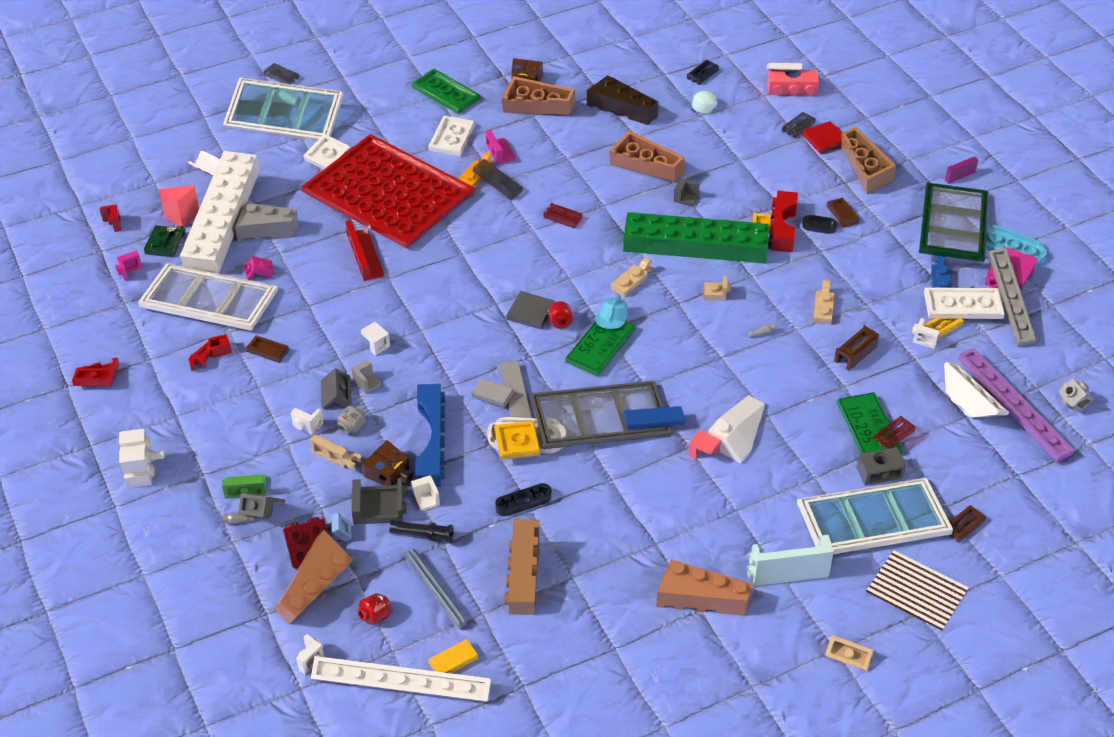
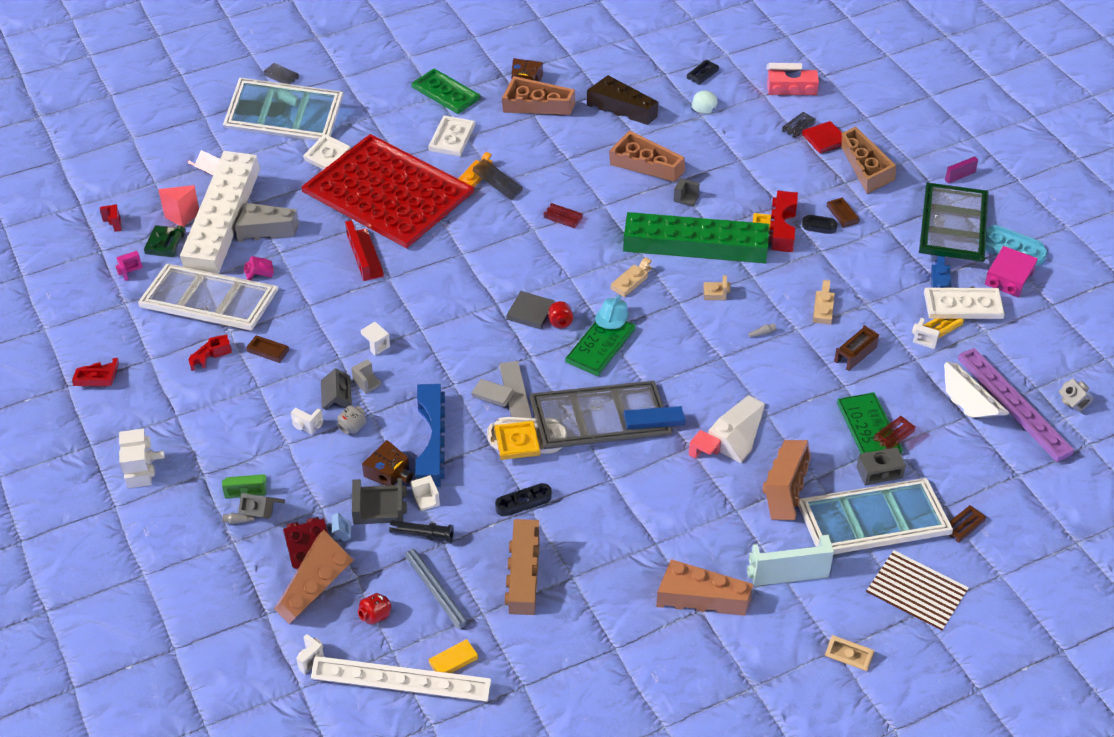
tan plate [310,434,362,470] -> none
dark pink panel [485,130,515,165] -> none
light grey tile [988,248,1037,347] -> none
none -> nougat wedge [763,440,811,520]

